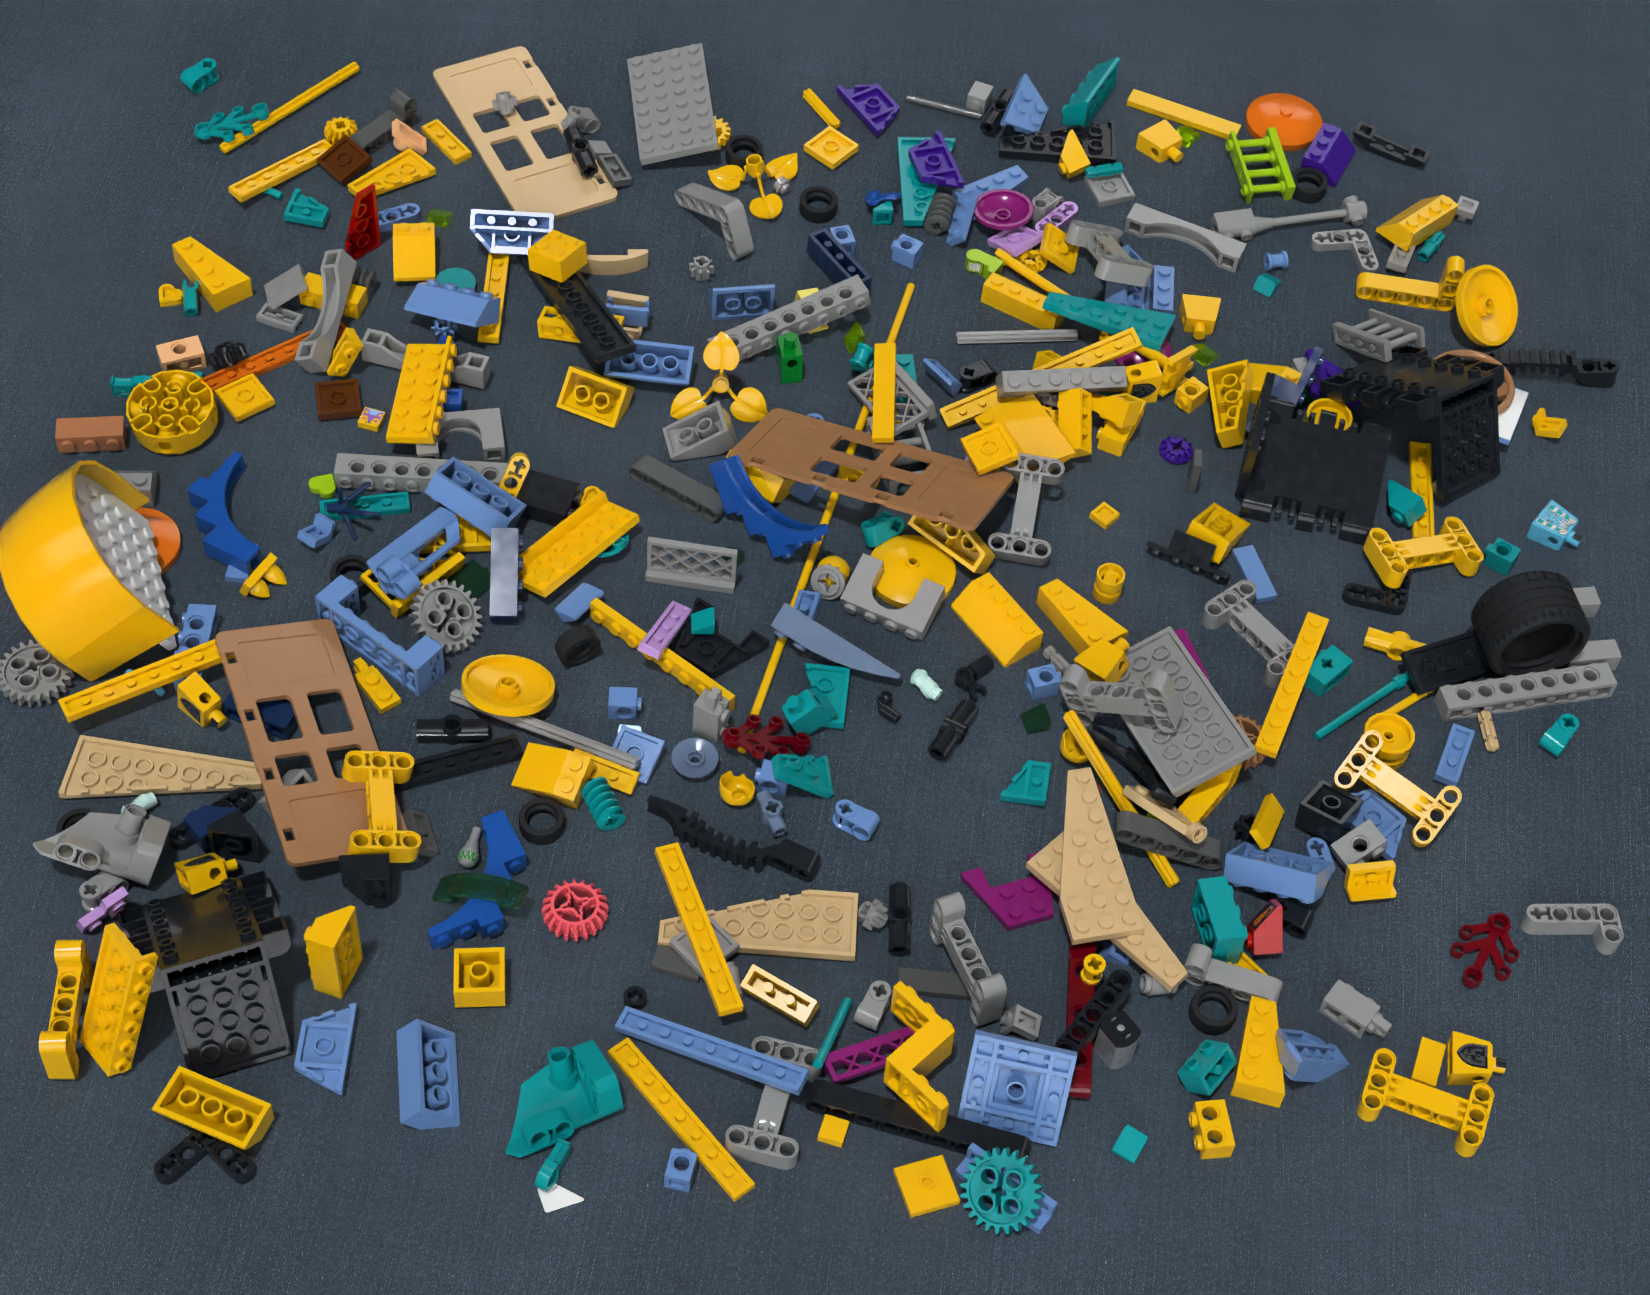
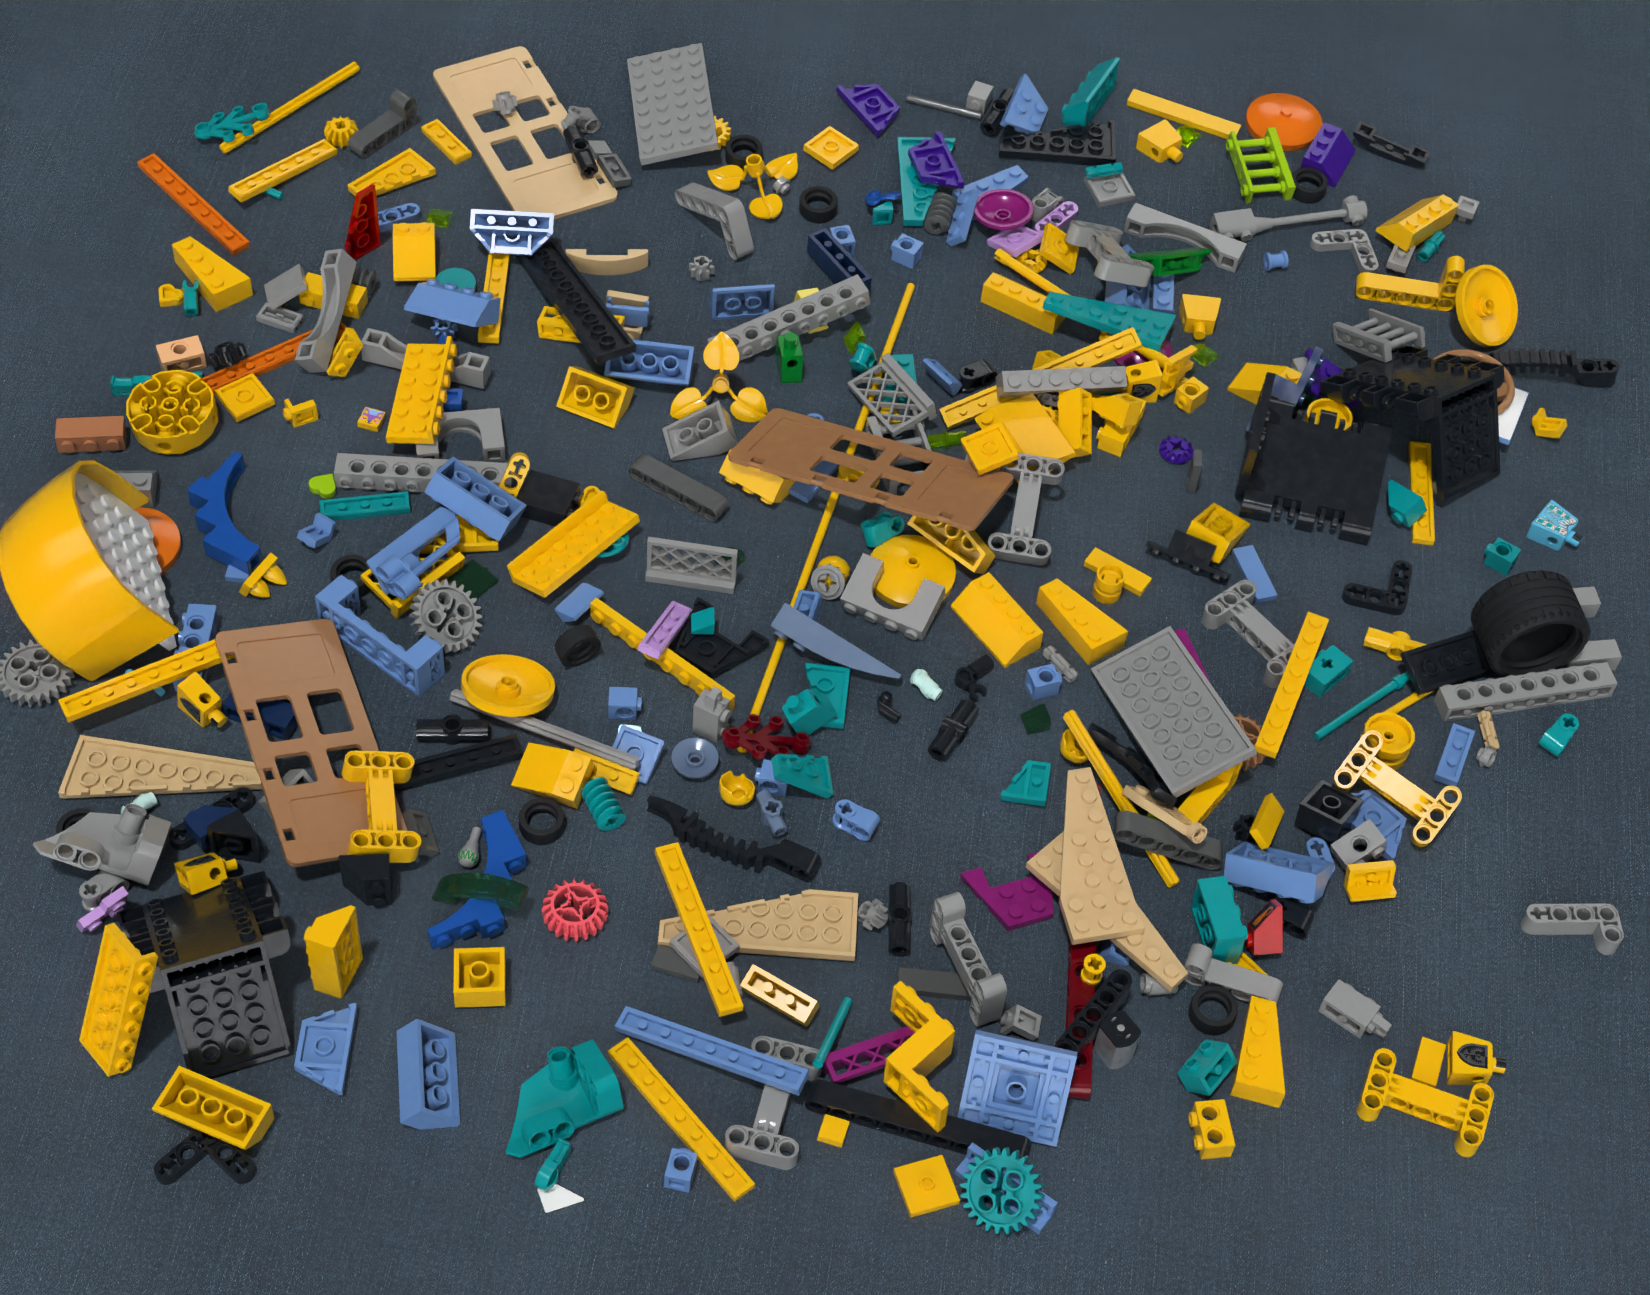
yellow beam [38,940,93,1079] -> none
teal piece [180,58,220,93] -> none
teal wing [283,188,330,228] -> none
reddish brown plate [314,378,362,420] -> none
reddish brown plate [316,135,373,186] -> none
dark blue plant [326,482,381,541] -> none
yellow hinge [353,657,402,714] -> none
light nougat tile [392,118,427,156] -> none
brick [489,528,524,622] -> none
yellow brick [527,230,588,283] -> none
black bush [624,986,646,1010] -> none
blue arch [709,455,829,559] -> none
yellow axle [803,88,841,129] -> none
light grey piece [853,980,891,1032] -> none
yellow tile [872,343,896,443] -> none
light grey axle [956,329,1078,344] -> none
lime leg [965,249,1004,282] -> none
yellow slope [1058,129,1091,179] -> none
light grey beam [1059,664,1184,733] -> none
yellow torso [1073,637,1130,683] -> none
yellow tile [1089,502,1120,530] -> none
teal slope [1111,1124,1148,1164] -> none
yellow wedge [1207,359,1253,449] -> none
teal slope [1253,273,1282,297] -> none
medium blue wedge [1276,1028,1350,1083] -> none
yellow beam [1363,517,1484,588] -> none
dark red plant [1449,913,1520,988] -> none
none -> orange tile [137,153,251,256]
none -> yellow bracket [282,399,318,428]
none -> clear neon green axle [926,430,966,448]
none -> yellow tile [1083,547,1152,596]
none -> green wedge [1128,247,1211,277]
none -> light grey plate [1476,746,1497,767]

